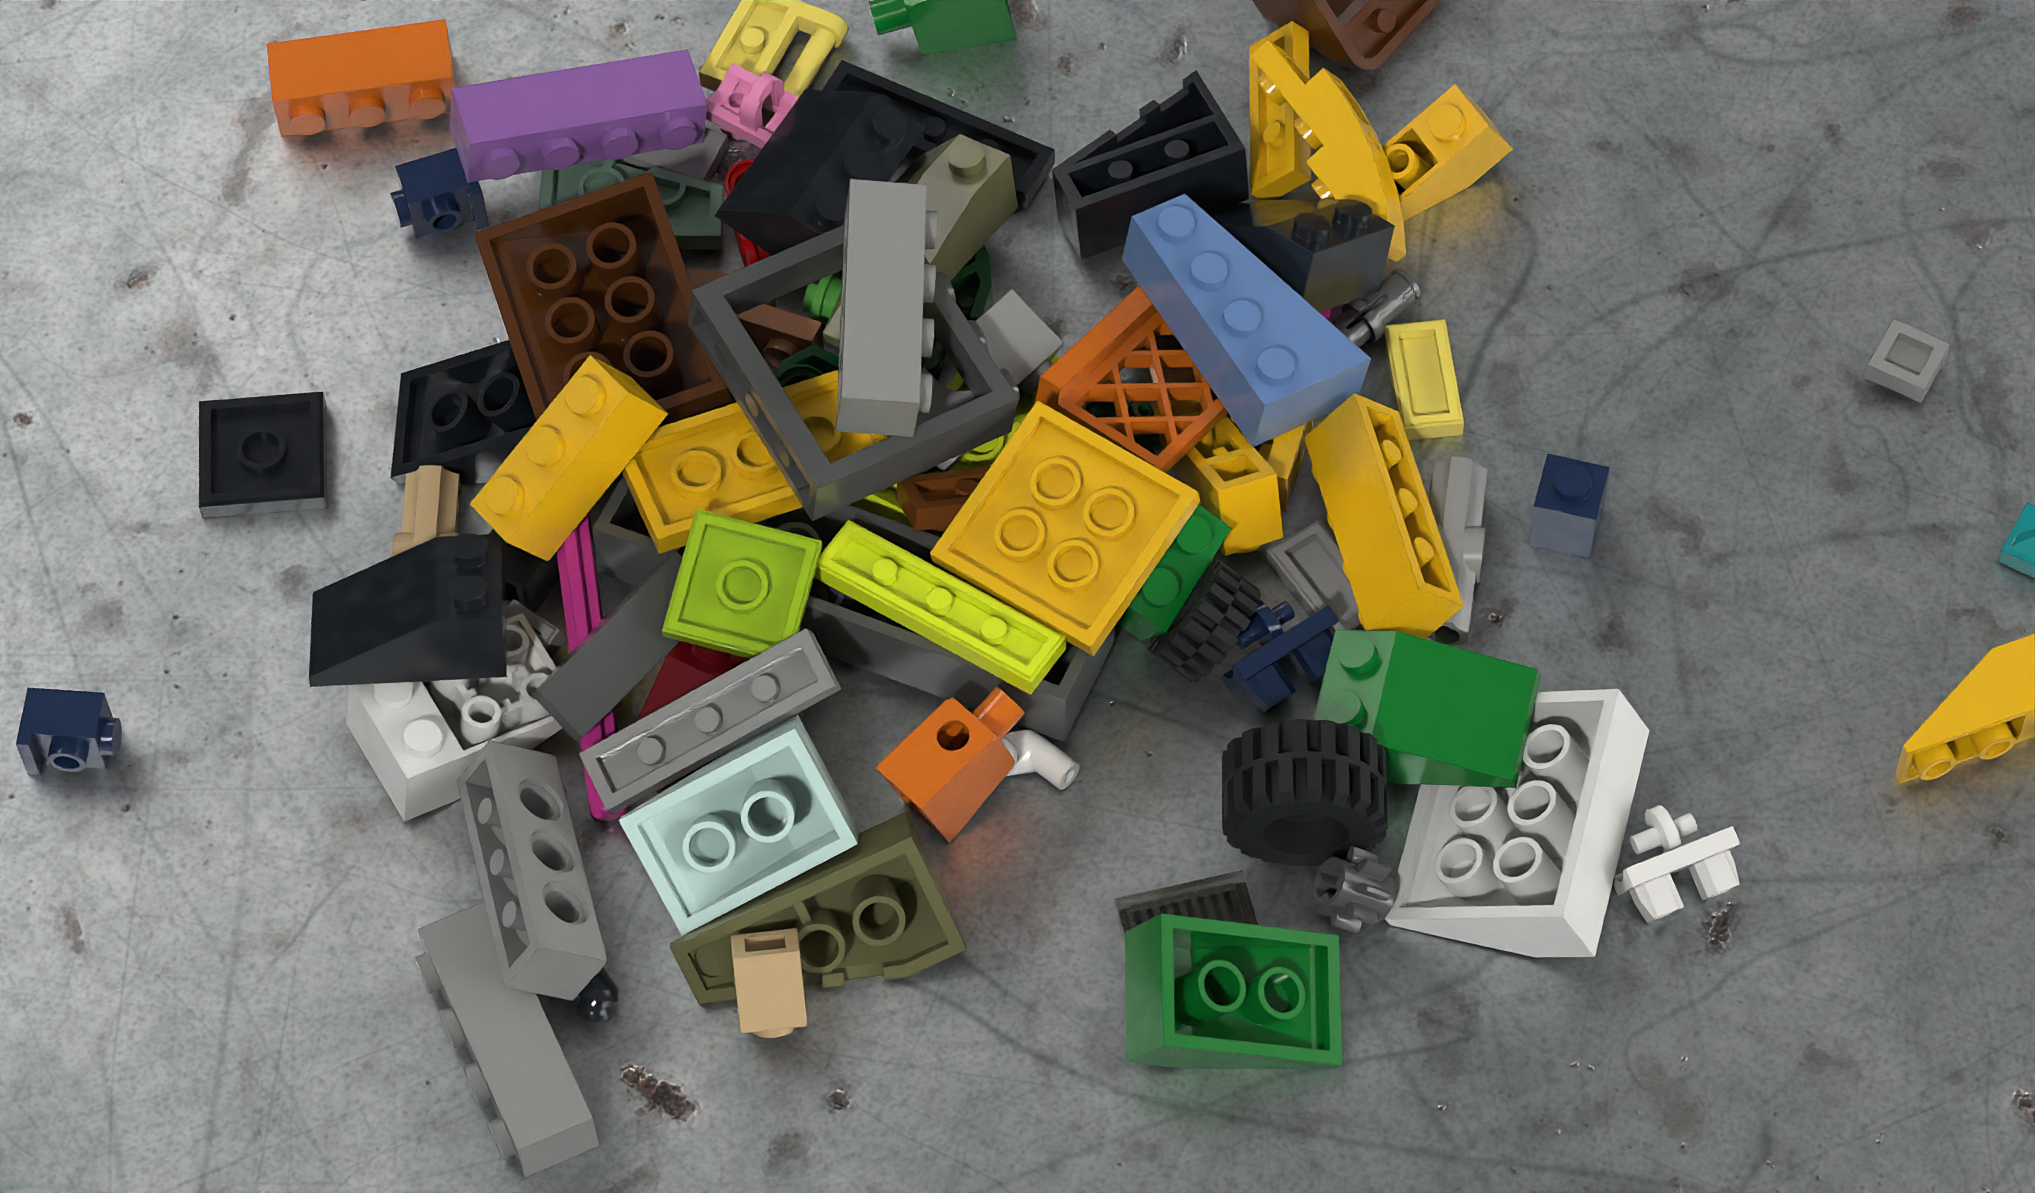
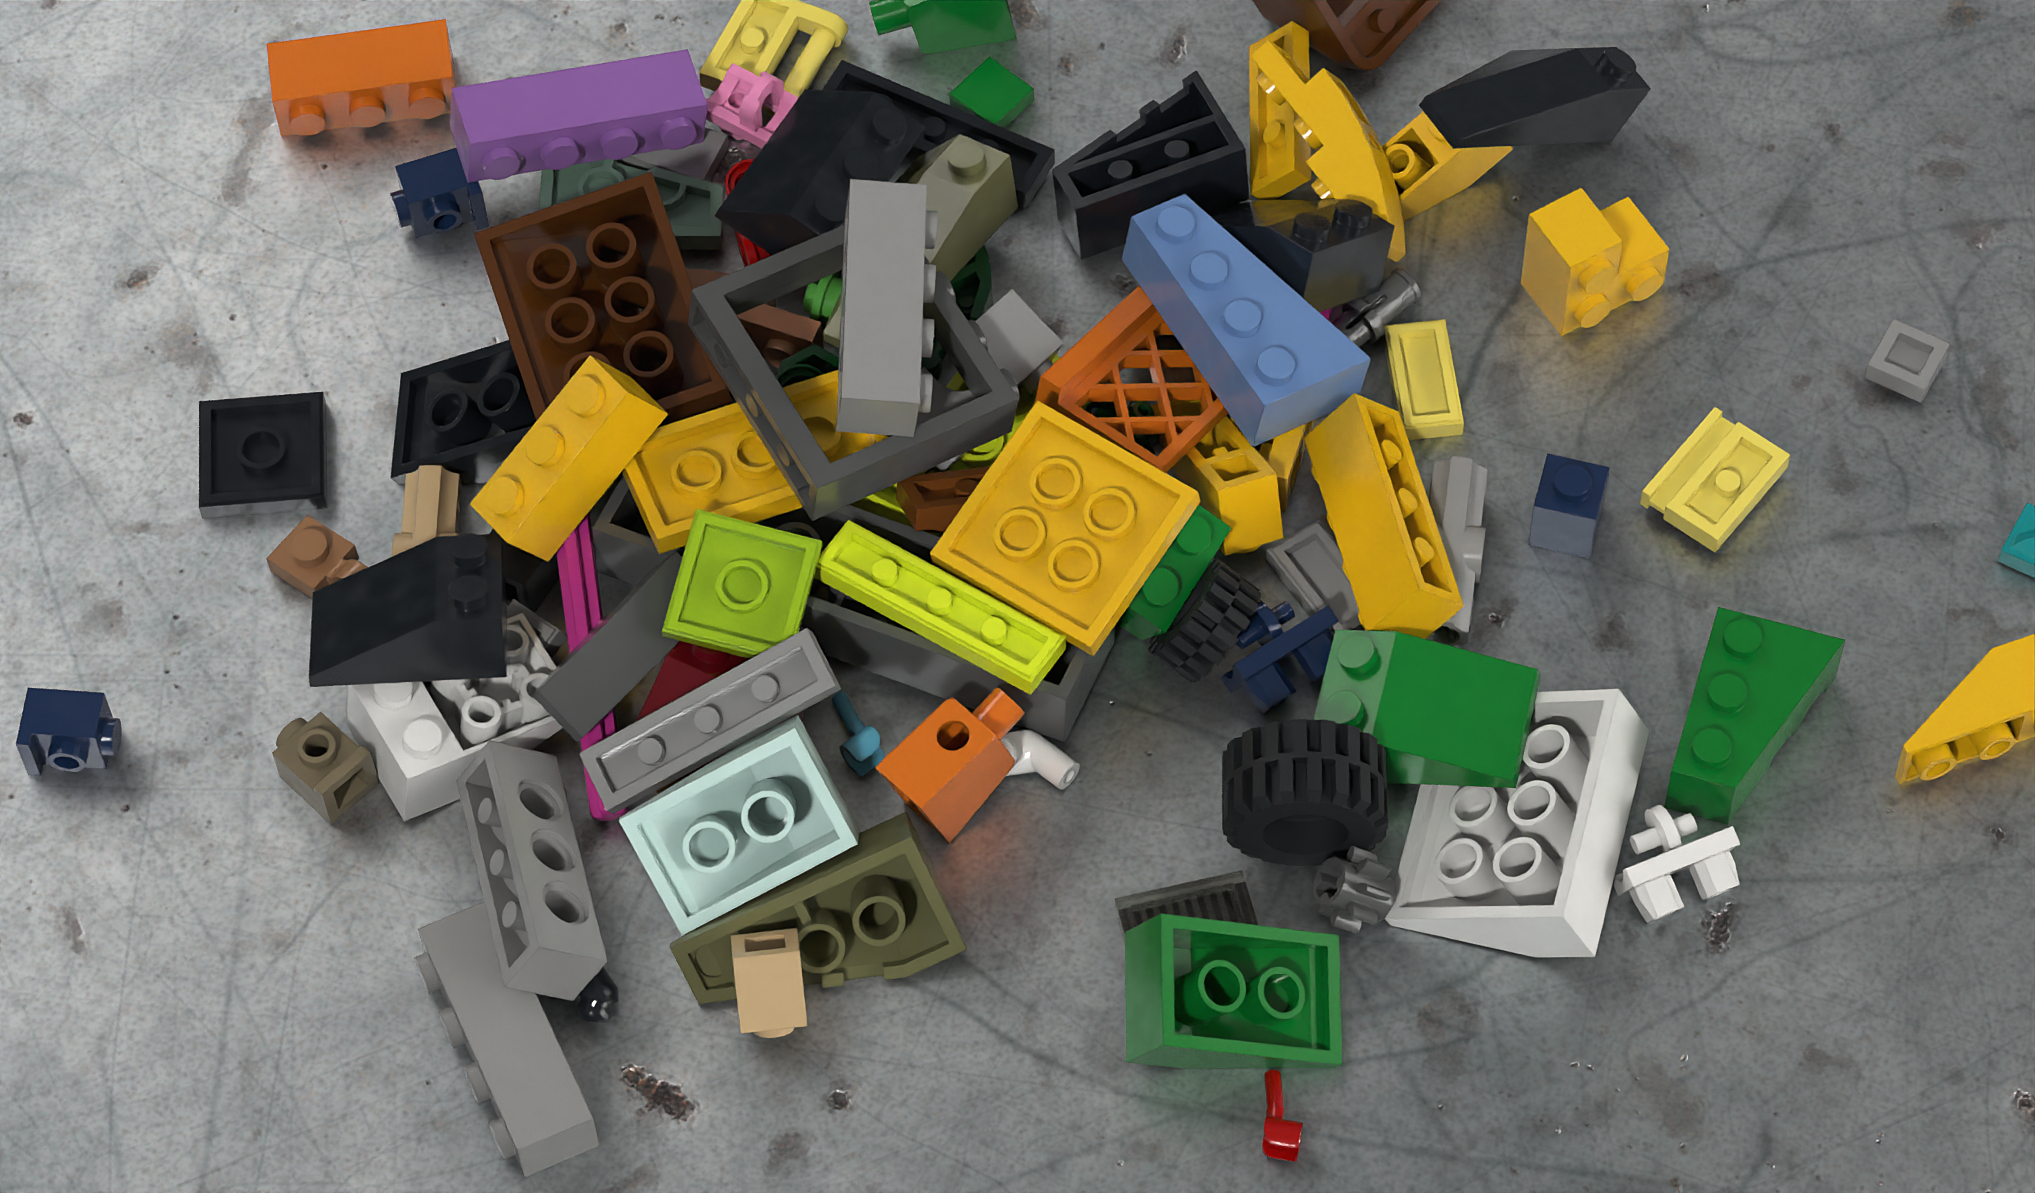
none -> medium nougat plate [266,515,368,598]
none -> dark tan brick [272,712,379,824]
none -> medium azure hand [832,692,885,777]
none -> green tile [949,57,1034,128]
none -> red hand [1262,1070,1303,1162]
none -> black wedge [1419,47,1651,149]
none -> yellow brick [1521,188,1670,336]
none -> light yellow plate [1640,407,1790,552]
none -> green wedge [1664,607,1845,825]

